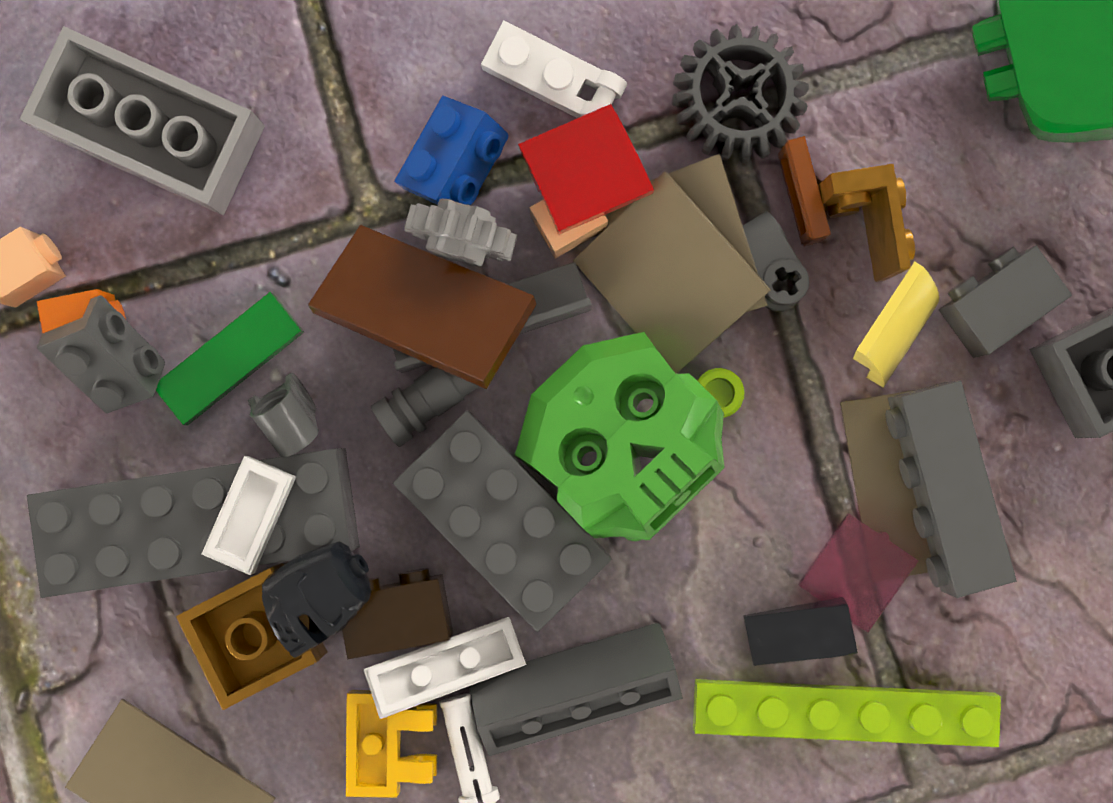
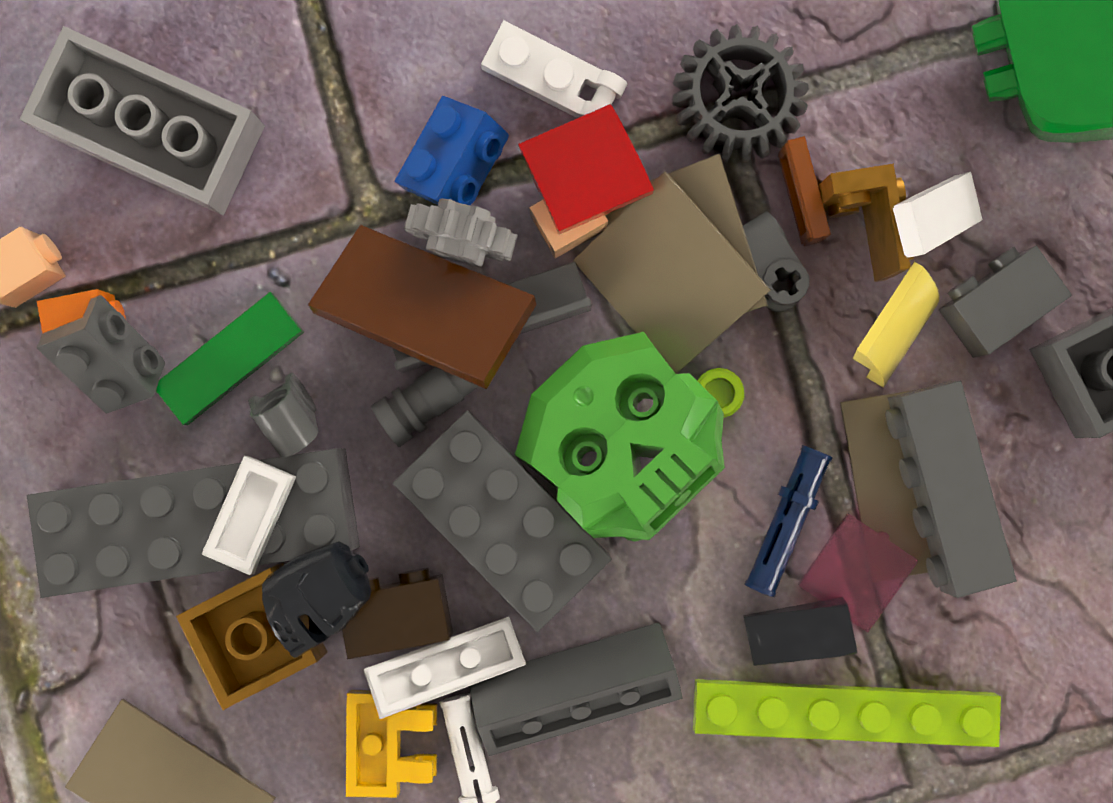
none -> dark blue pin [744,445,833,597]
none -> white tile [893,172,983,258]

